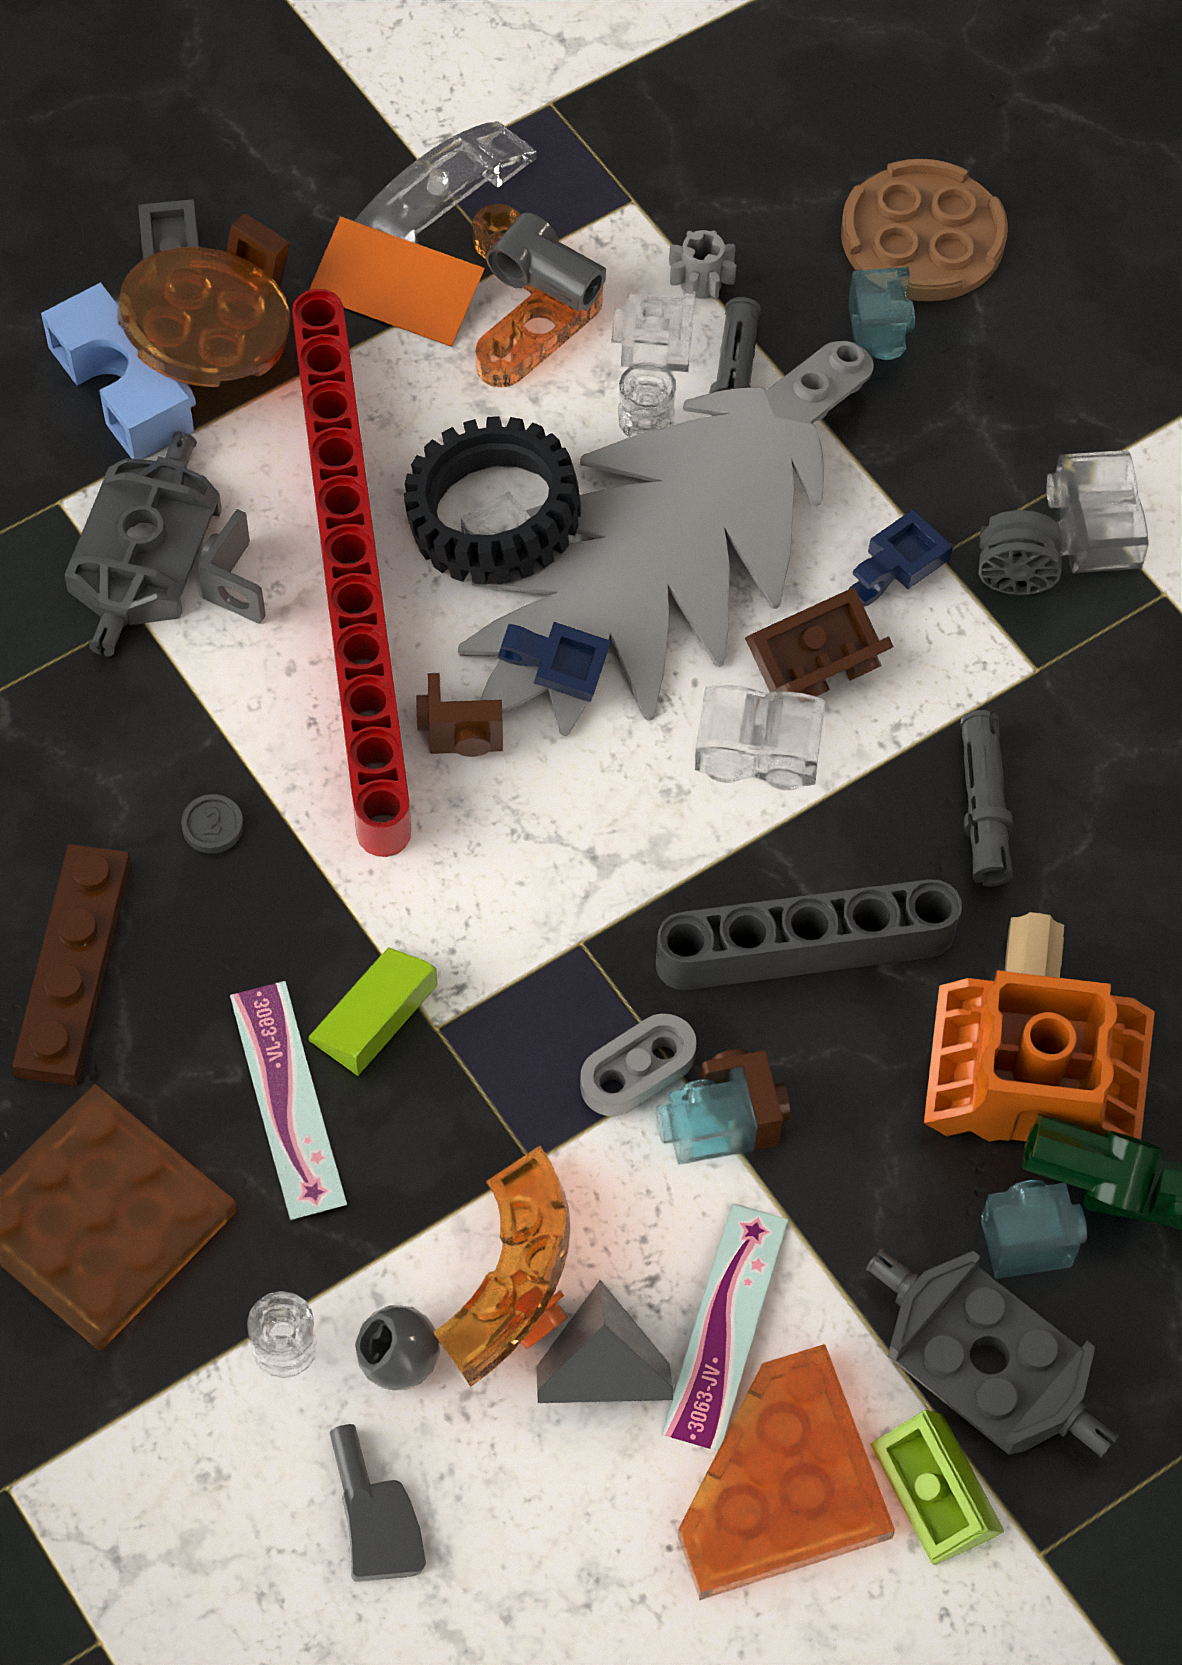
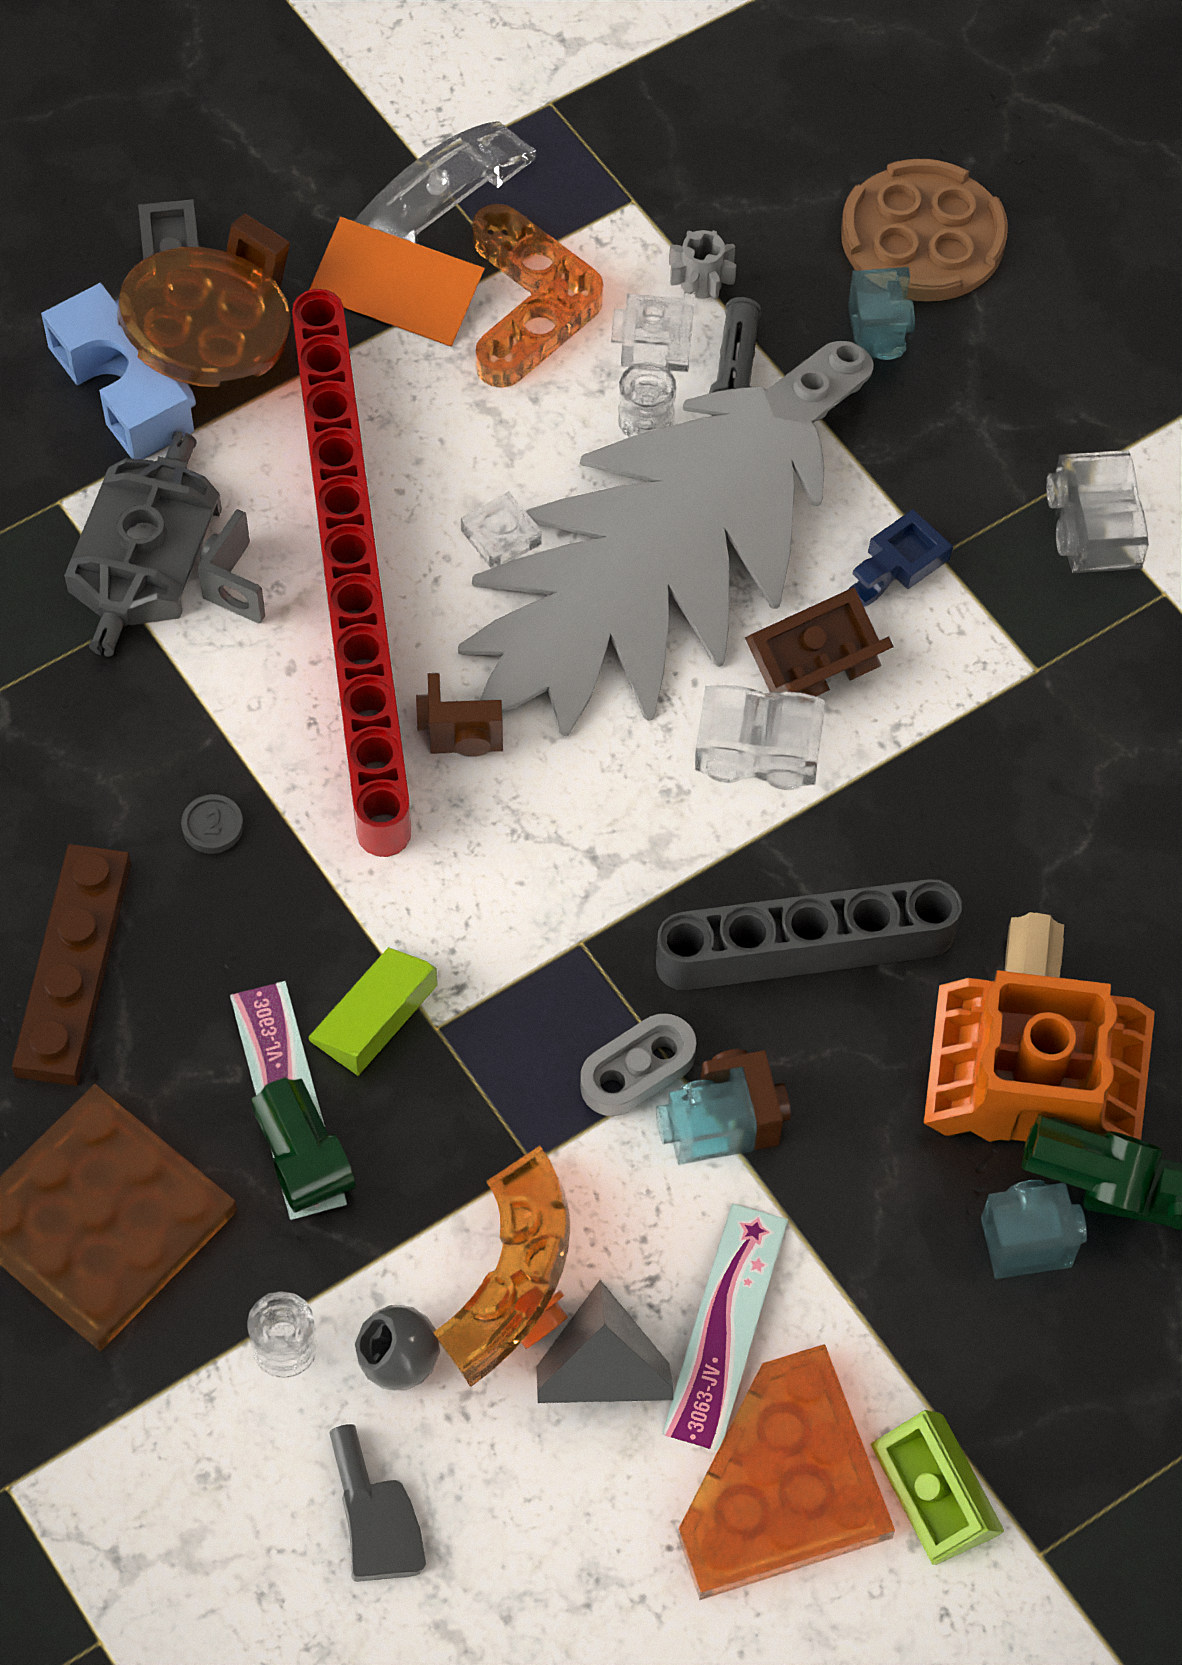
black tyre [404,416,581,585] -> none
dark grey piece [486,213,606,312] -> none
dark blue plate [497,622,611,702] -> none
dark grey plate [866,1248,1119,1459] -> none
dark grey pin [960,710,1014,887] -> none
dark grey wheel [978,510,1063,595] -> none
none -> dark green piece [251,1077,356,1213]

